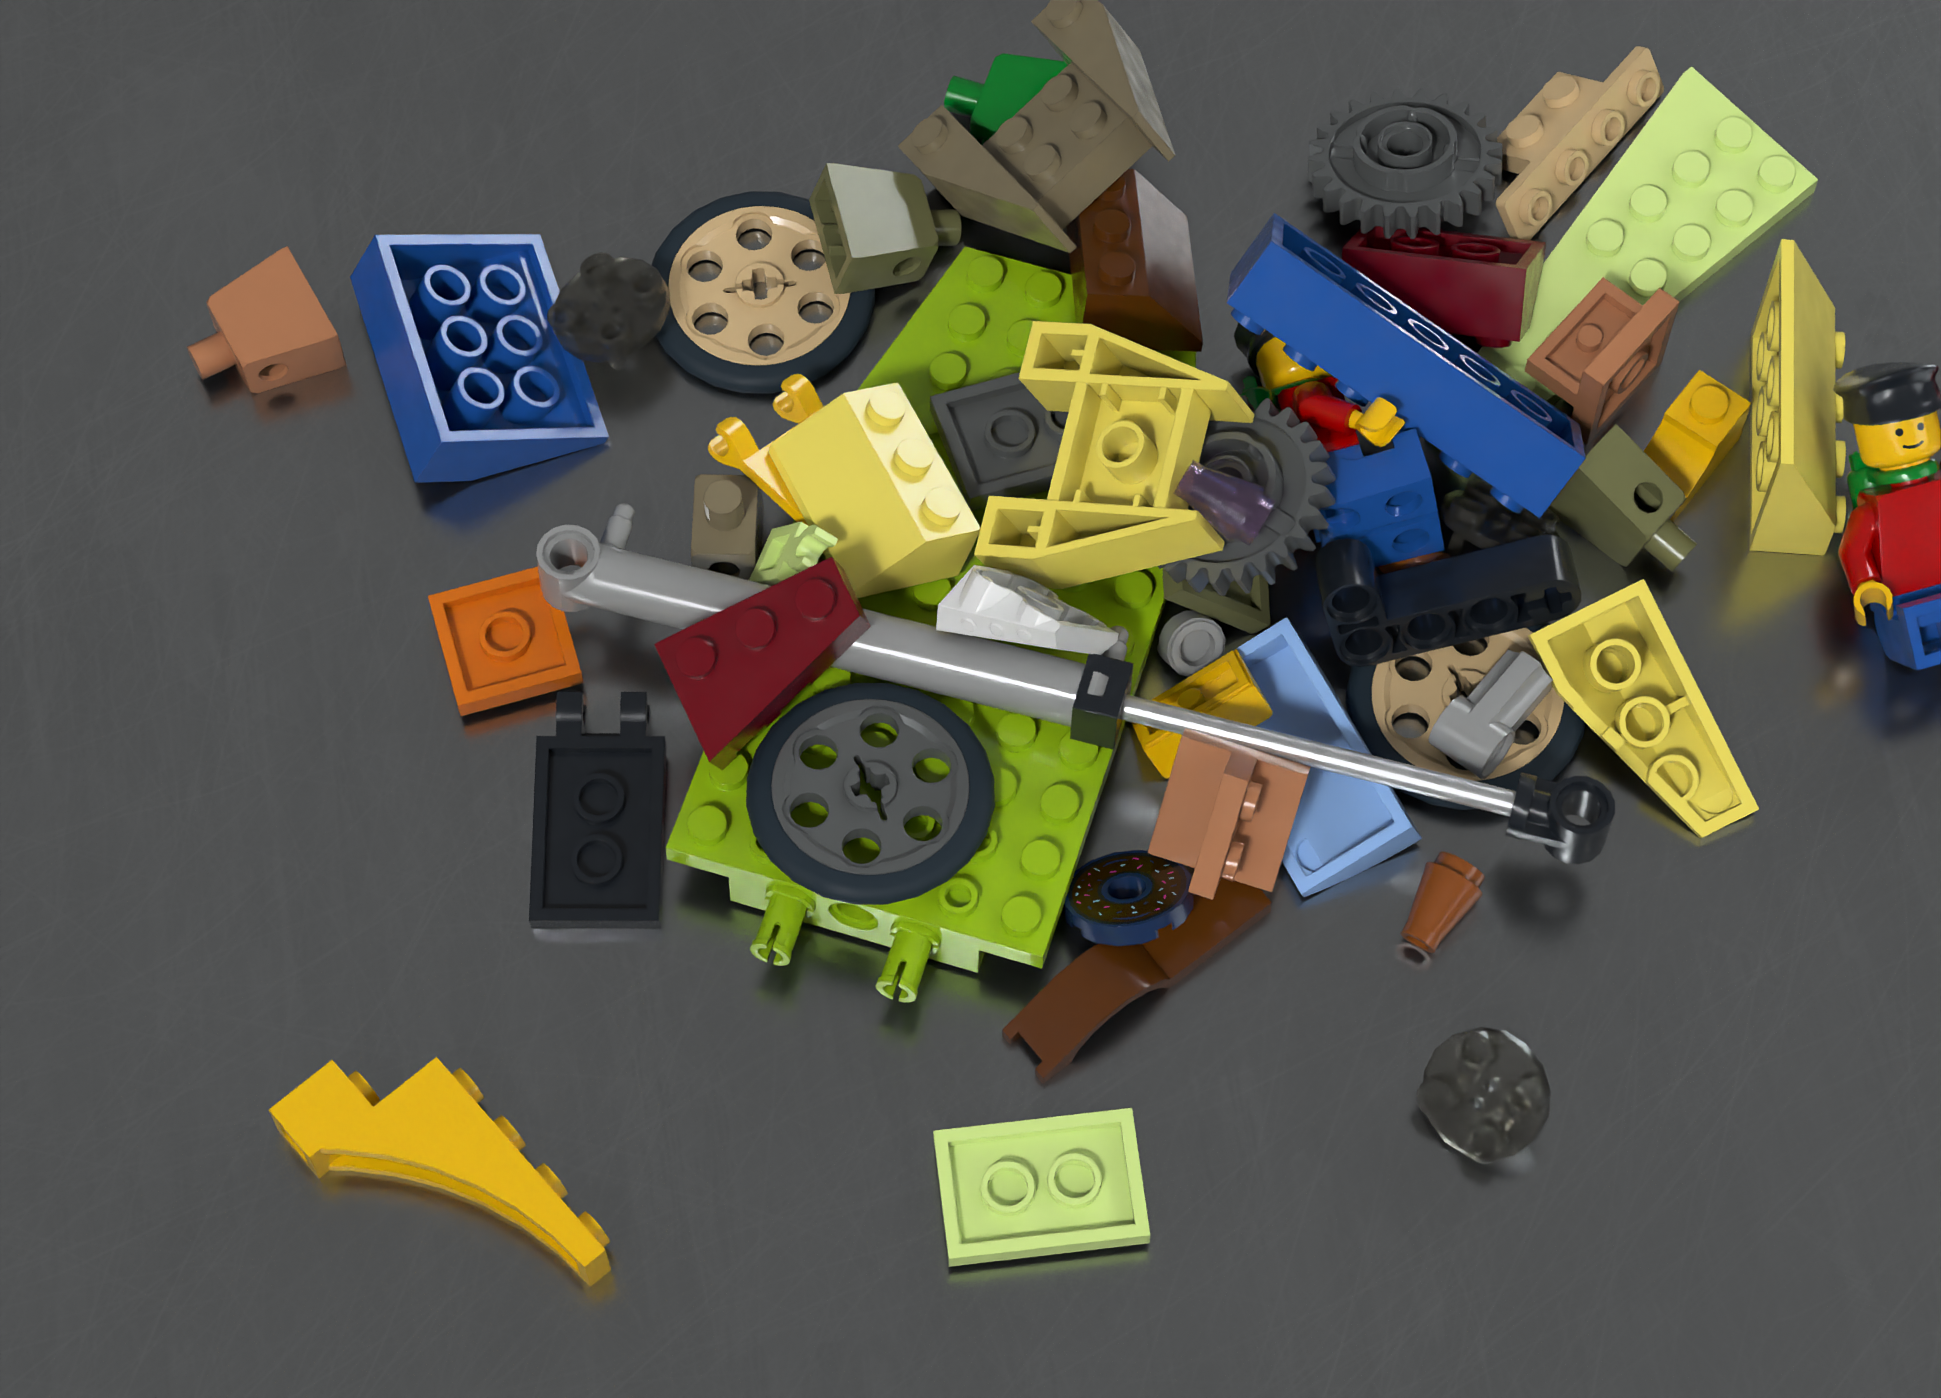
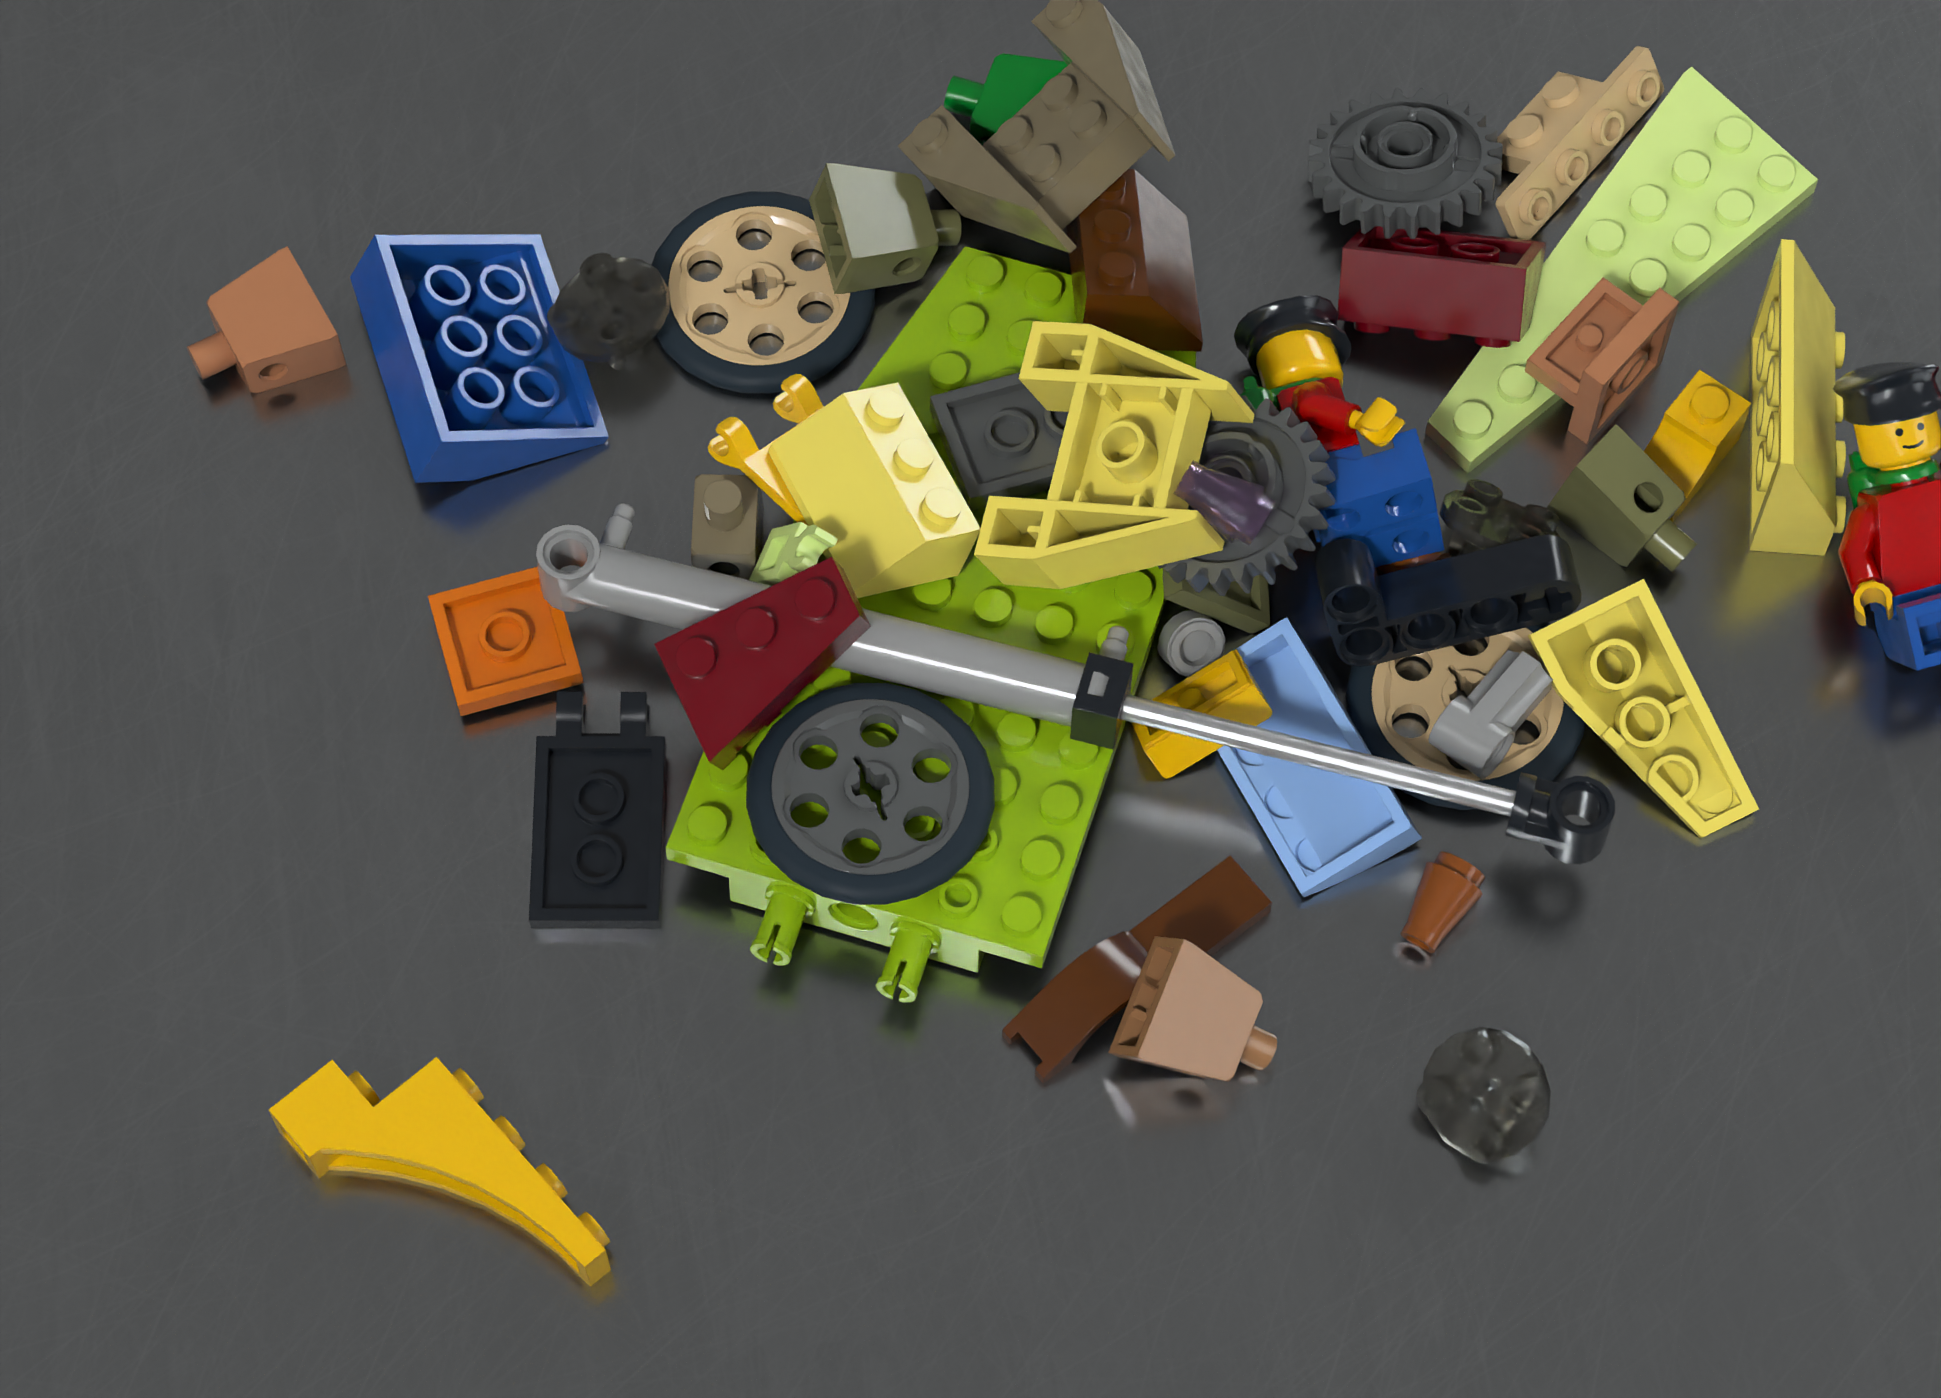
yellowish green plate [933,1108,1150,1267] -> none
white slope [936,565,1119,655] -> none
tile [1064,850,1194,946] -> none
nougat bracket [1147,728,1311,900] -> none
blue brick [1227,213,1586,518] -> none
none -> medium nougat torso [1108,936,1277,1082]

